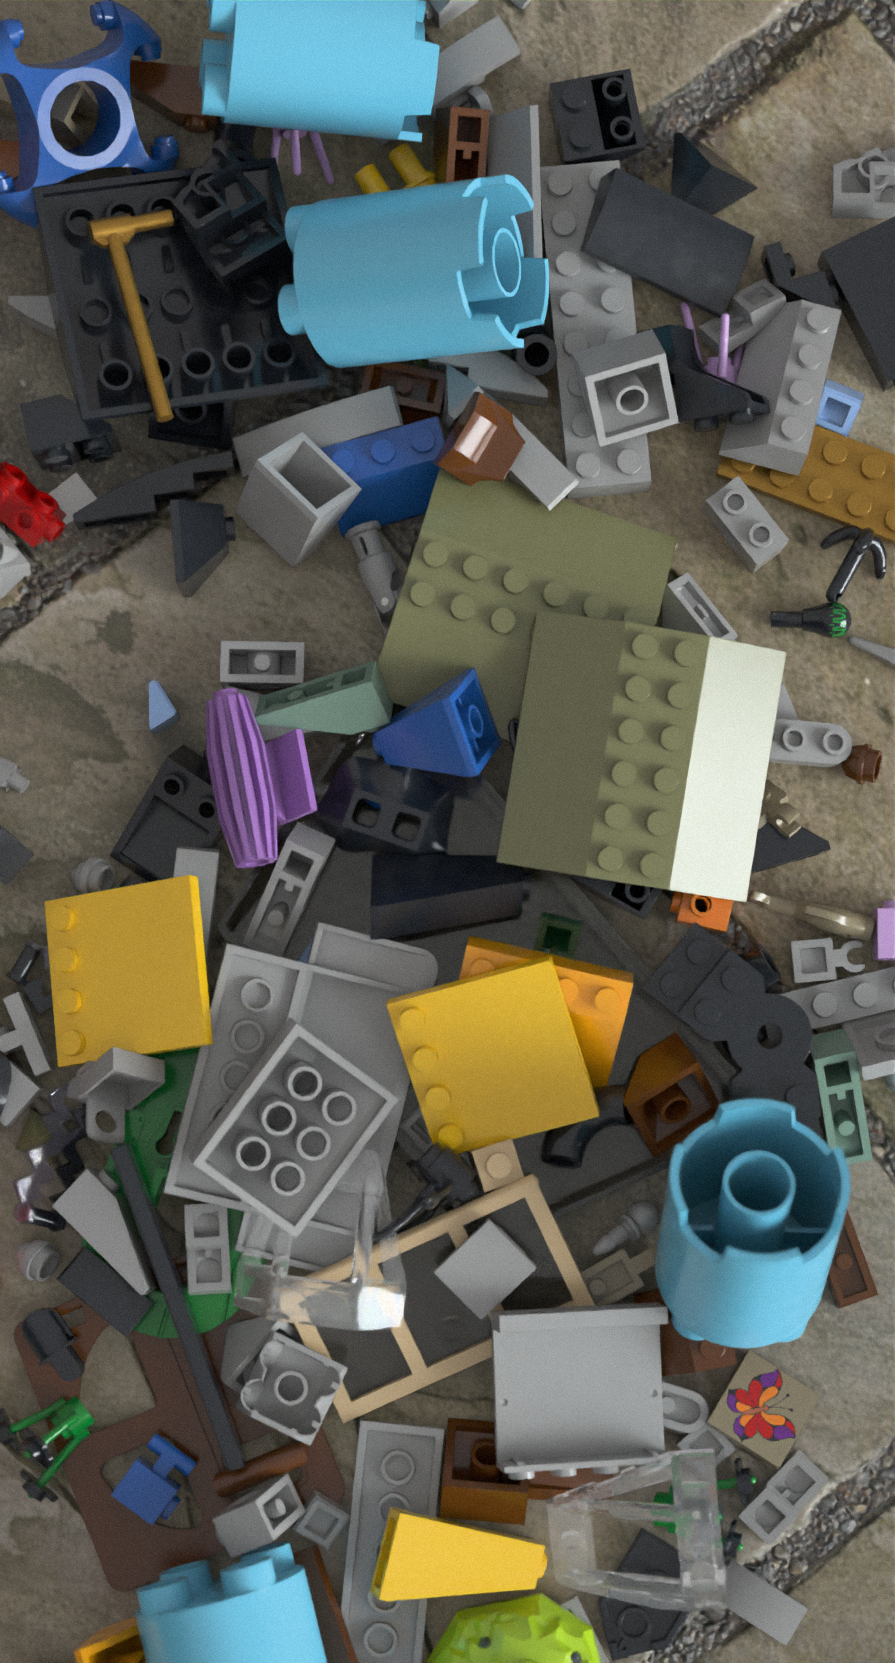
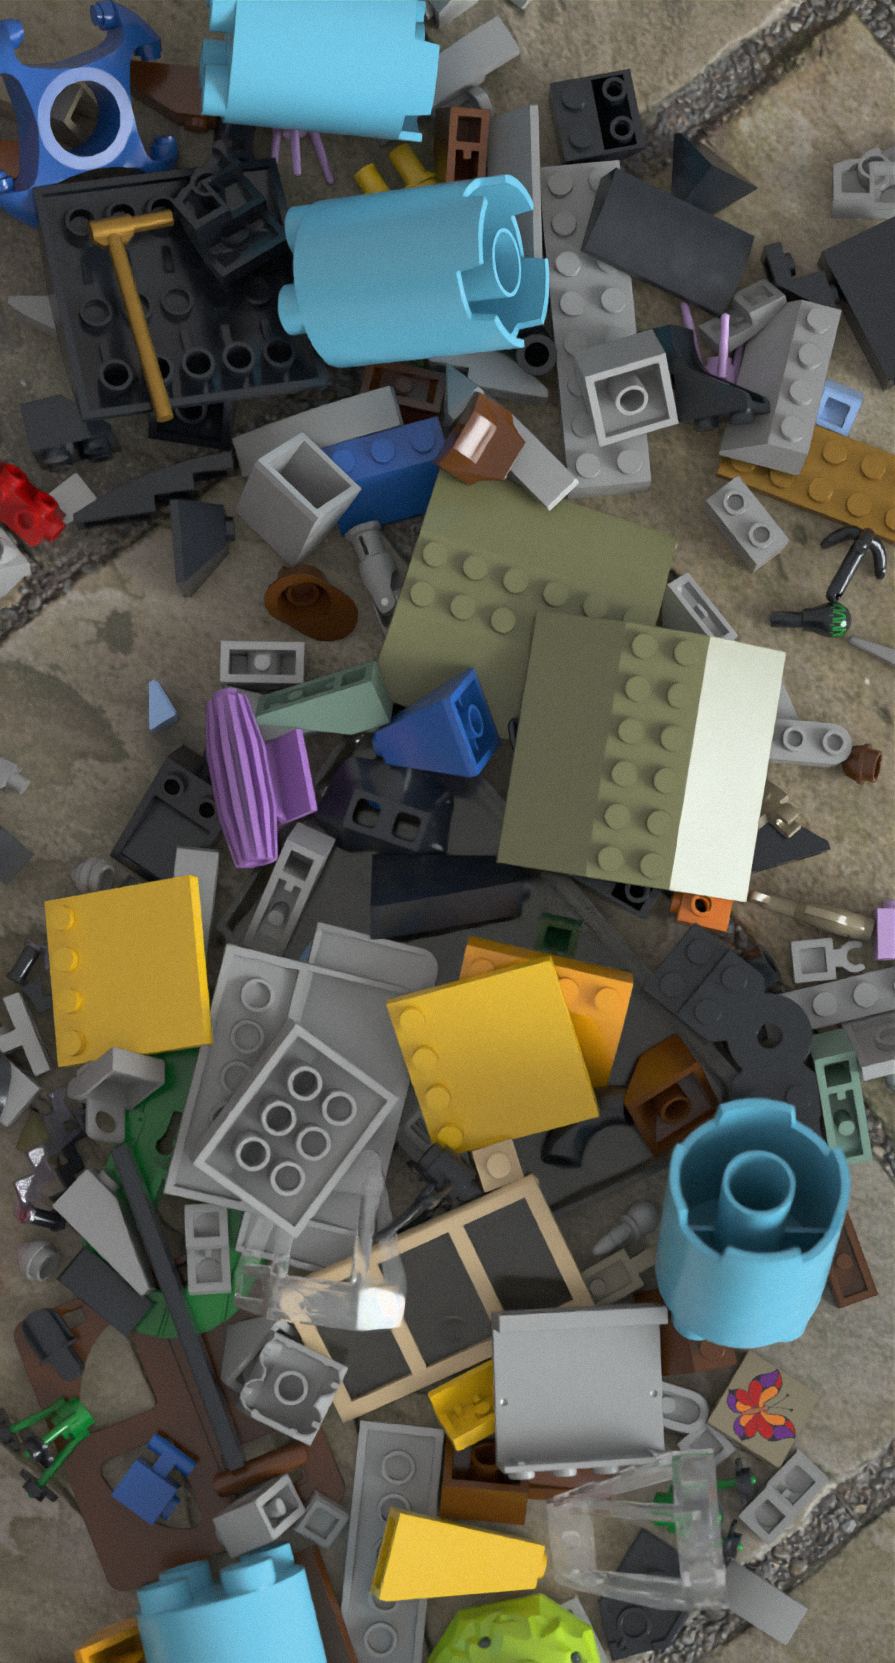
light grey piece [434,1218,537,1320] -> none
none -> reddish brown piece [264,564,358,642]
none -> yellow bracket [428,1359,495,1452]

